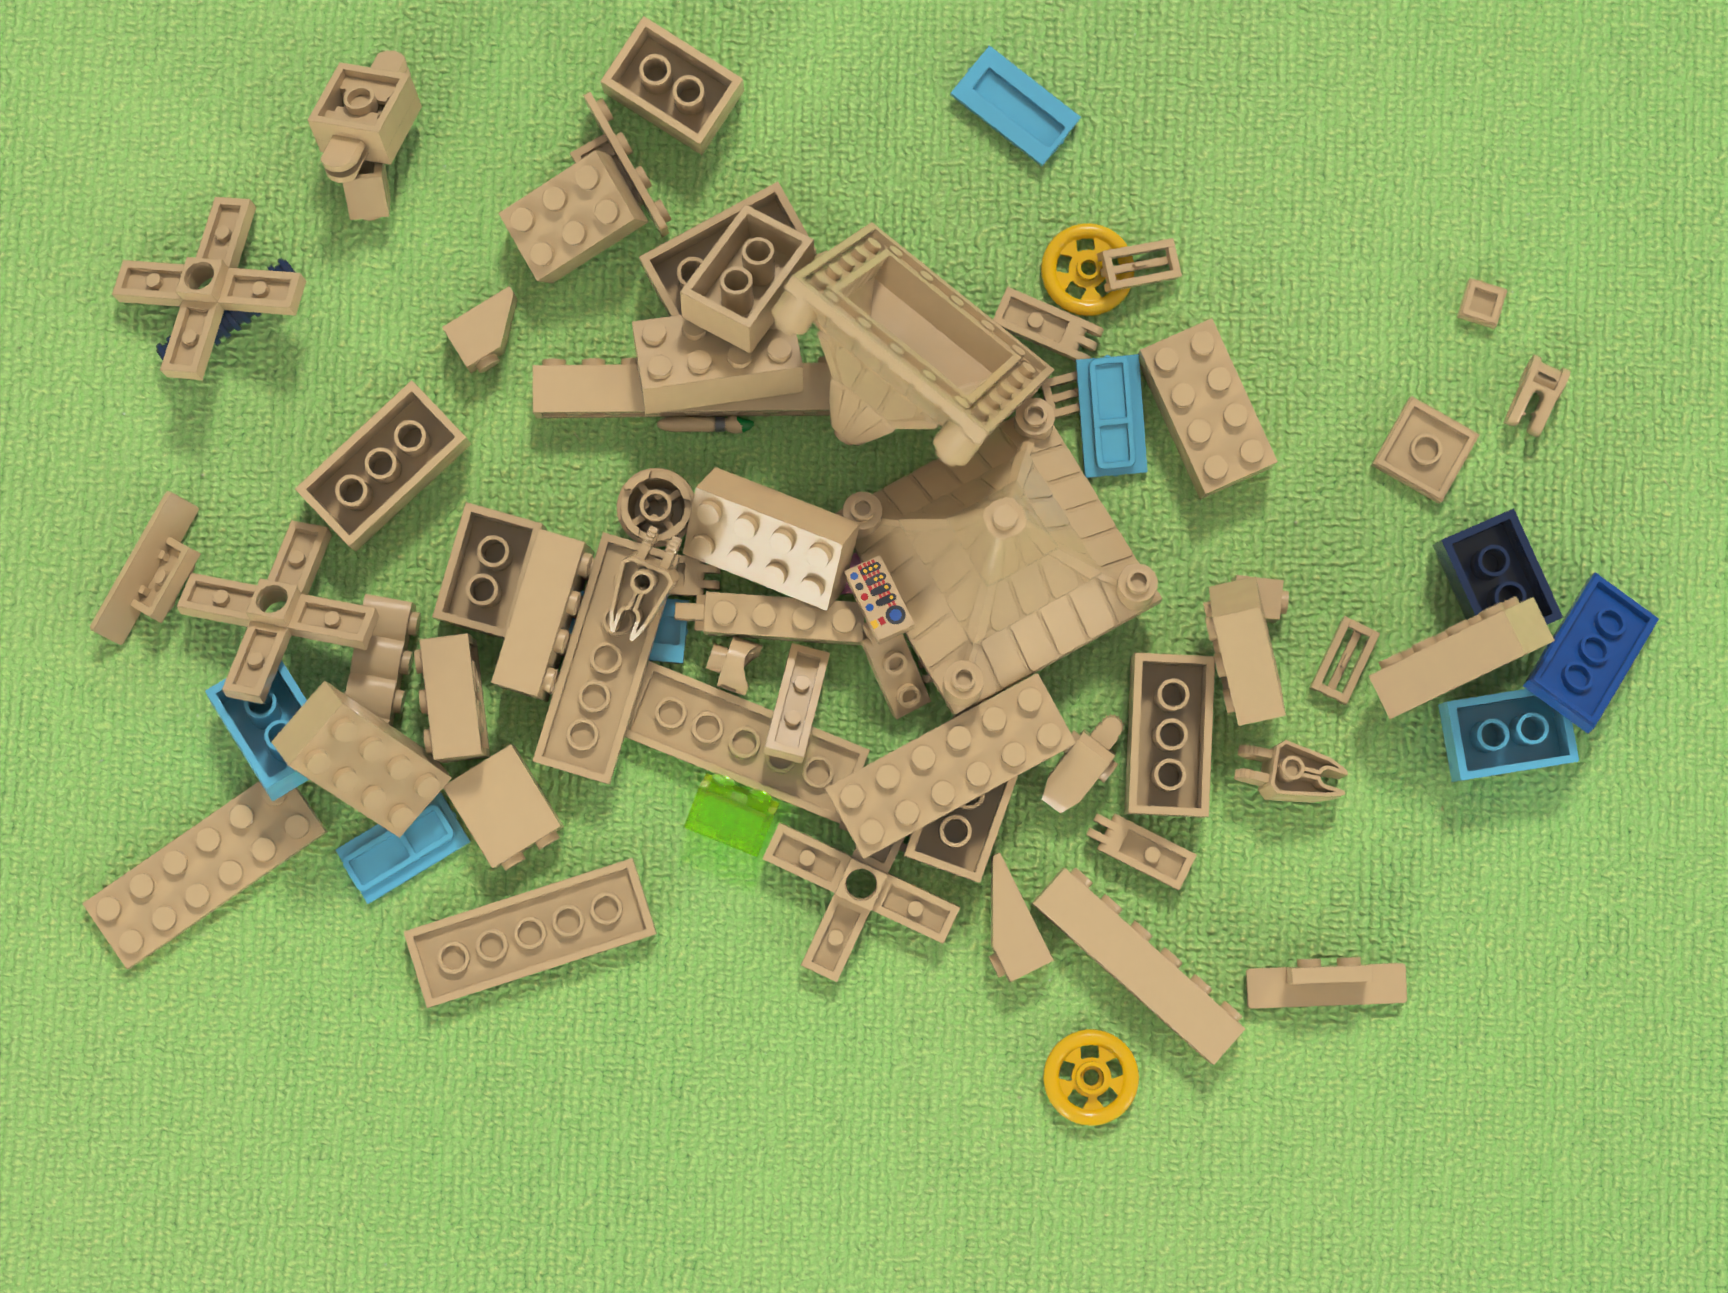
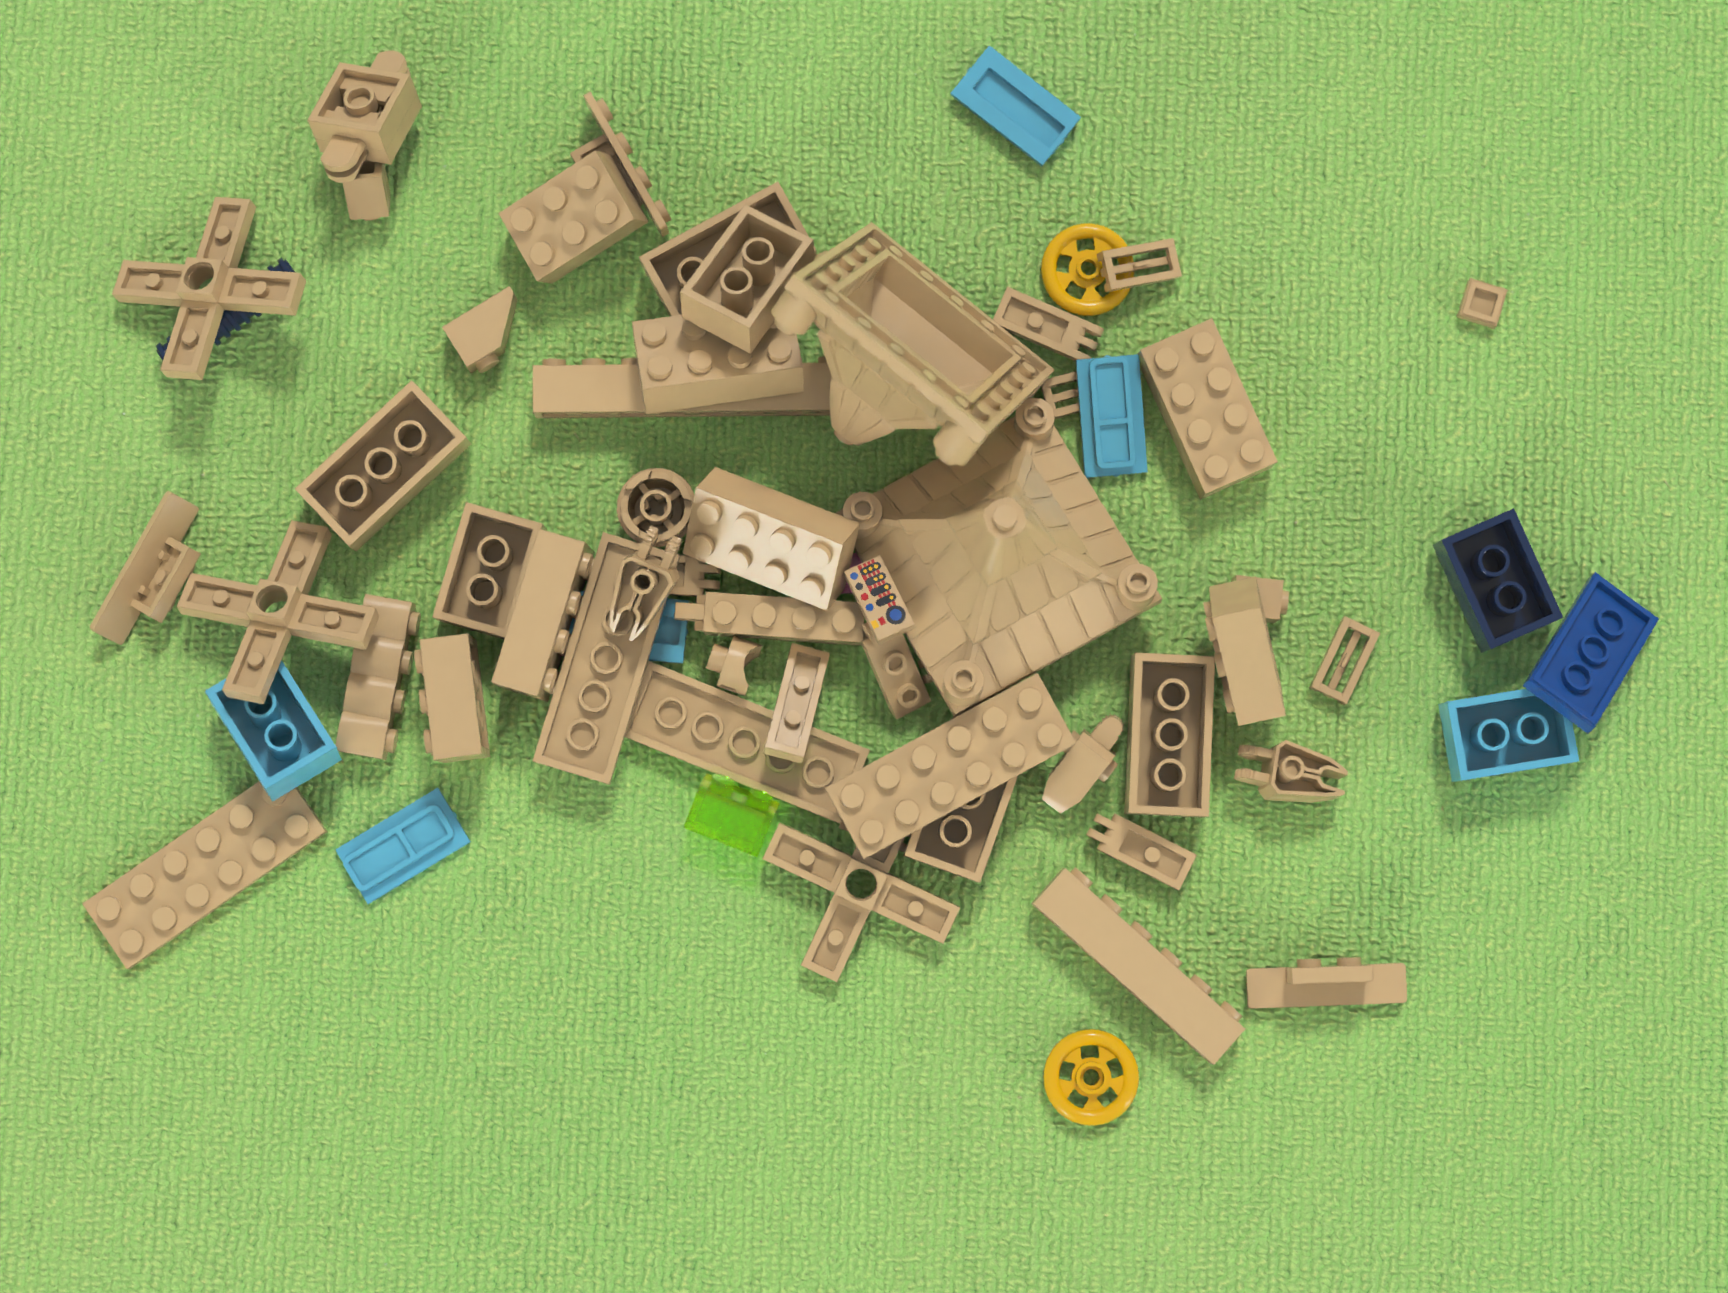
tan brick [271,681,452,838] -> none
tan plate [403,858,657,1008] -> none
tan brick [444,744,564,871] -> none
tan brick [601,16,744,155] -> none
tan piece [657,416,754,434] -> none
tan slope [988,853,1054,982] -> none
tan brick [1369,596,1555,719] -> none
tan tile [1371,396,1480,504] -> none
tan piece [1503,354,1571,437] -> none

